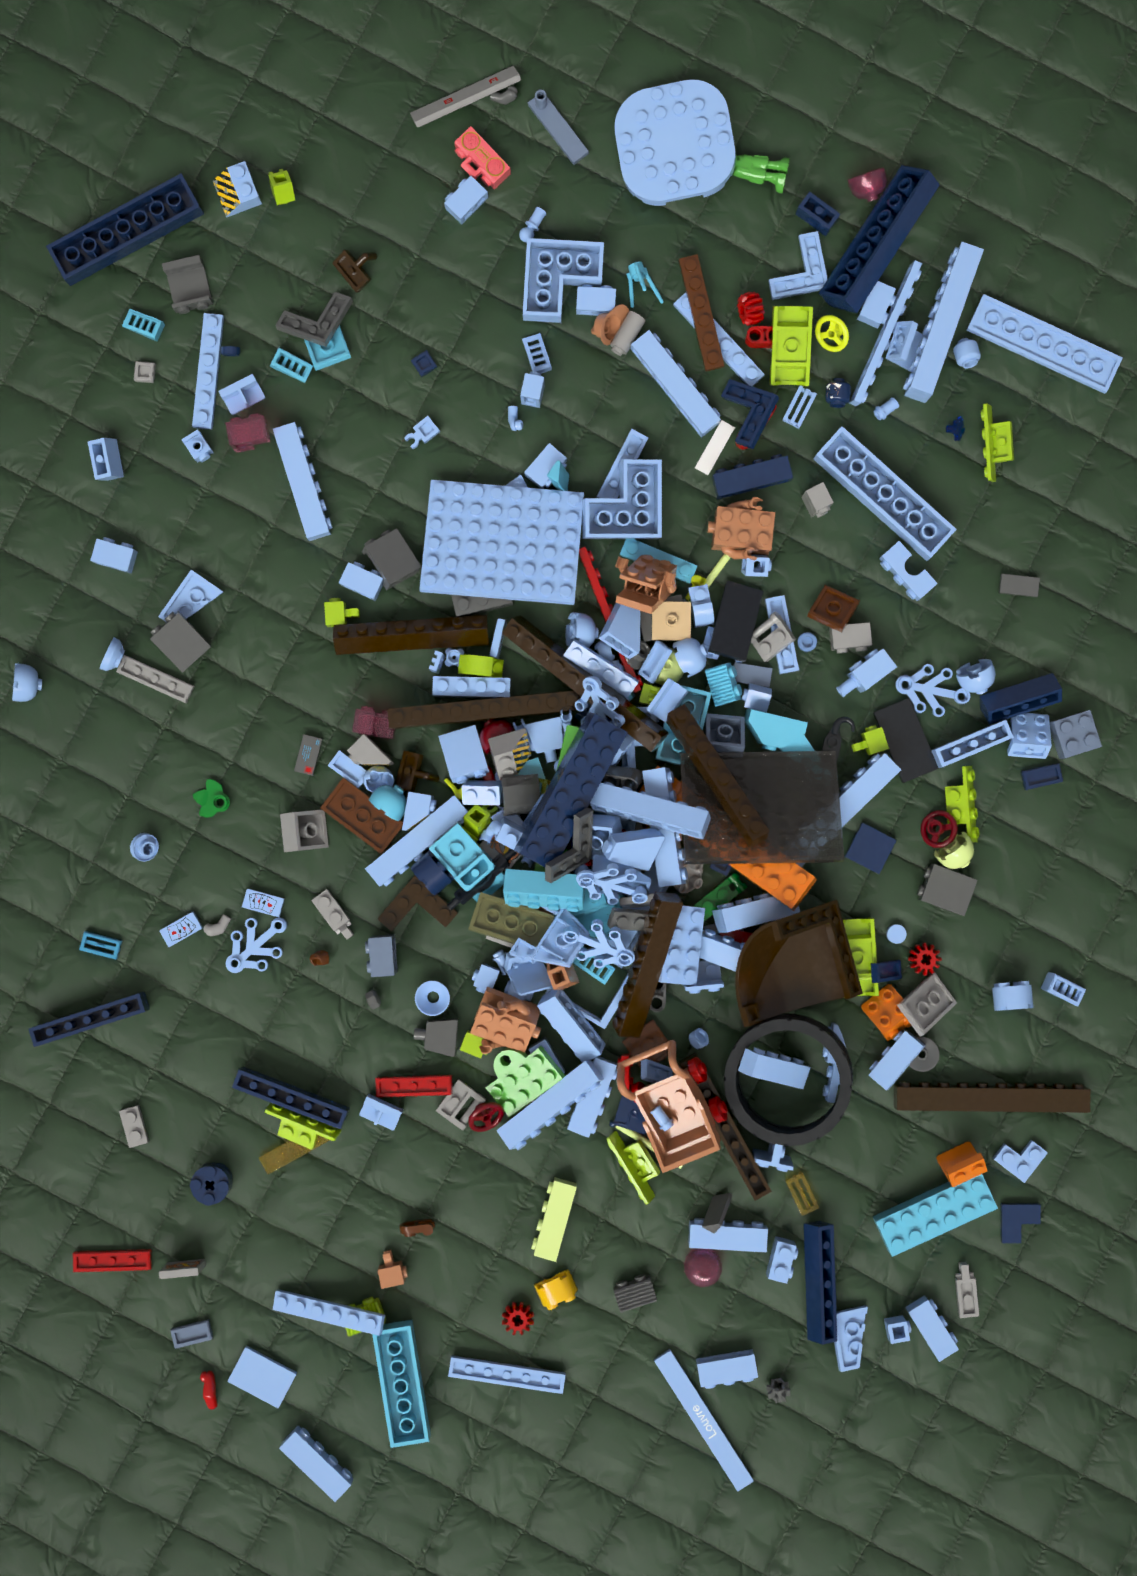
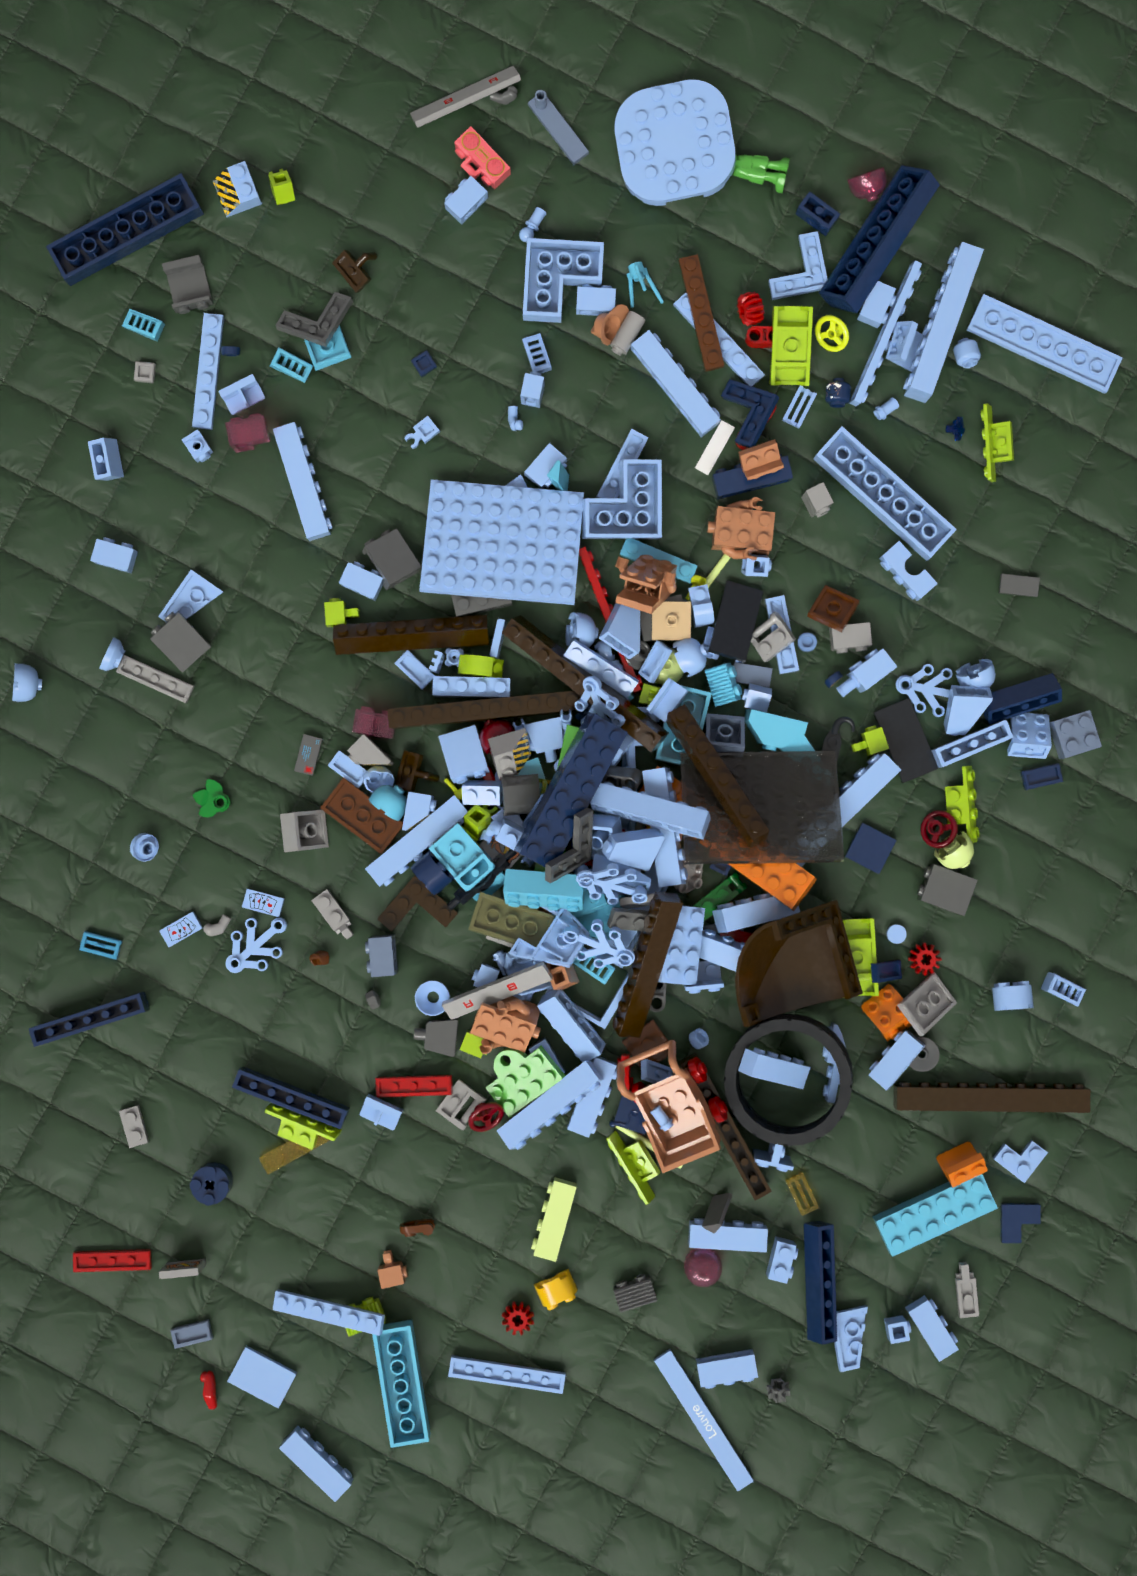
none -> light blue tile [394,650,435,690]
none -> light grey tile [442,962,553,1020]
none -> nougat bracket [738,439,784,480]
none -> dark blue tile [824,671,843,688]
none -> light blue slope [944,685,993,736]

